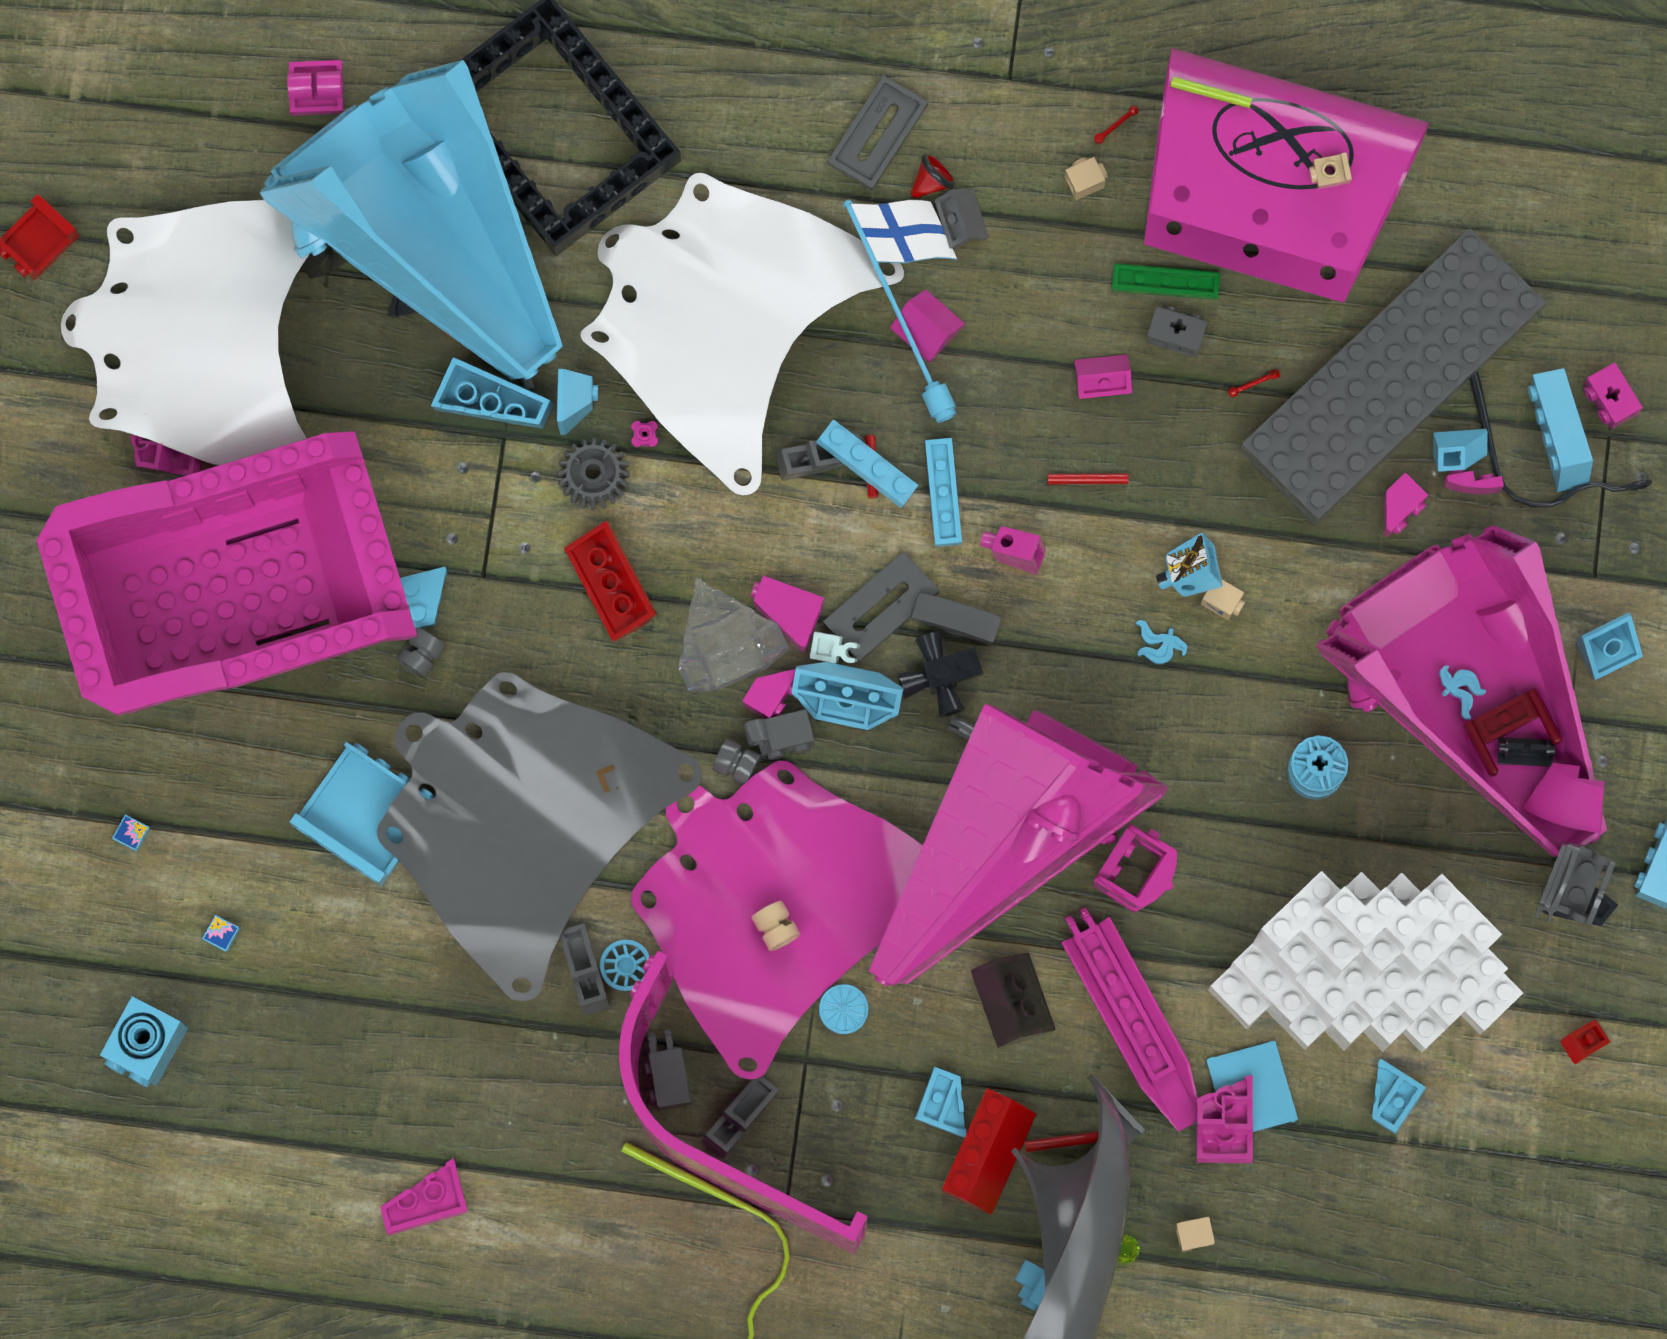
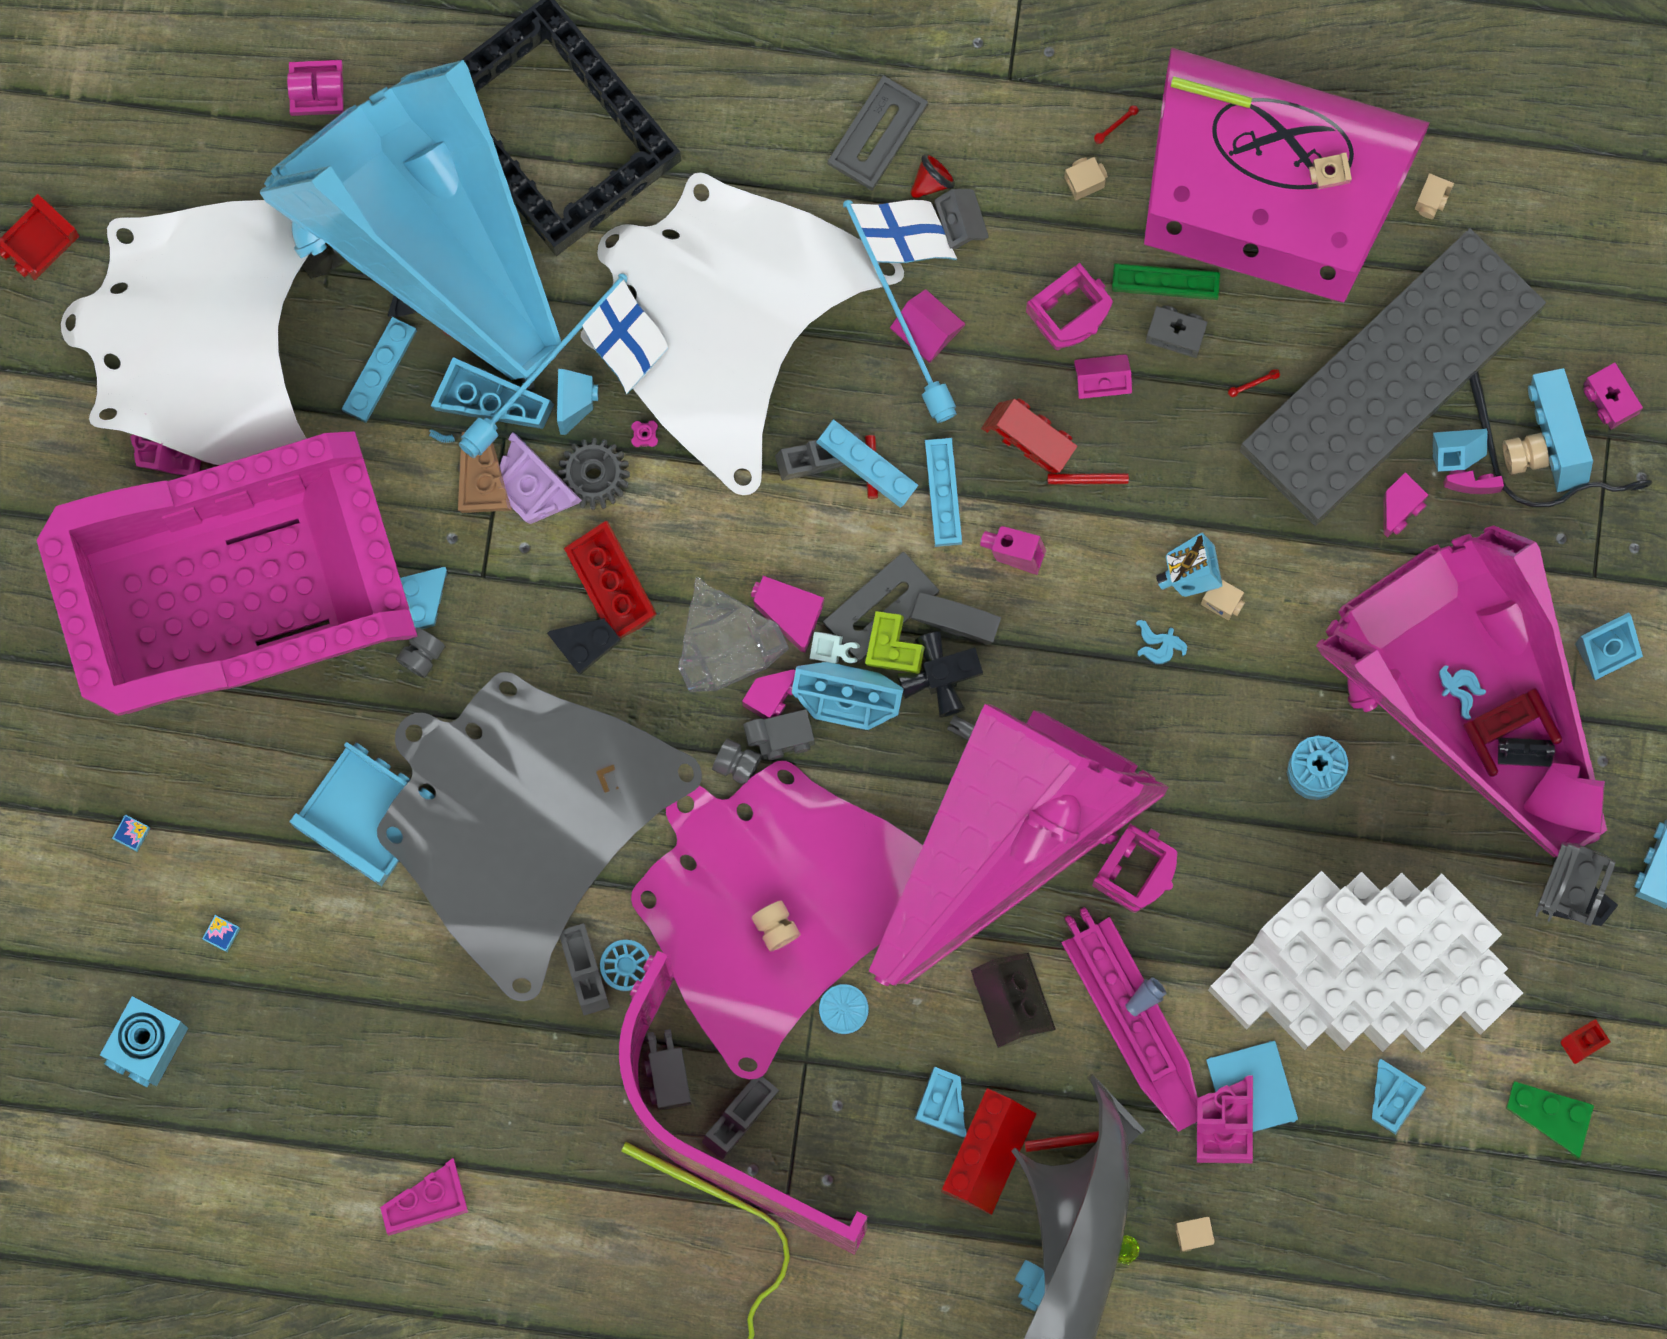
none -> medium azure plate [342,317,417,423]
none -> medium azure leg [429,429,455,443]
none -> medium nougat wing [458,432,512,513]
none -> flag [459,274,668,458]
none -> lavender wing [500,433,582,524]
none -> black wing [547,618,622,674]
none -> lime plate [865,611,925,674]
none -> wedge [981,398,1077,474]
none -> dark pink animal [1026,263,1113,350]
none -> sand blue cone [1125,977,1166,1017]
none -> tan brick [1415,173,1454,219]
none -> tan wheel [1503,433,1549,475]
none -> green wing [1506,1081,1594,1159]

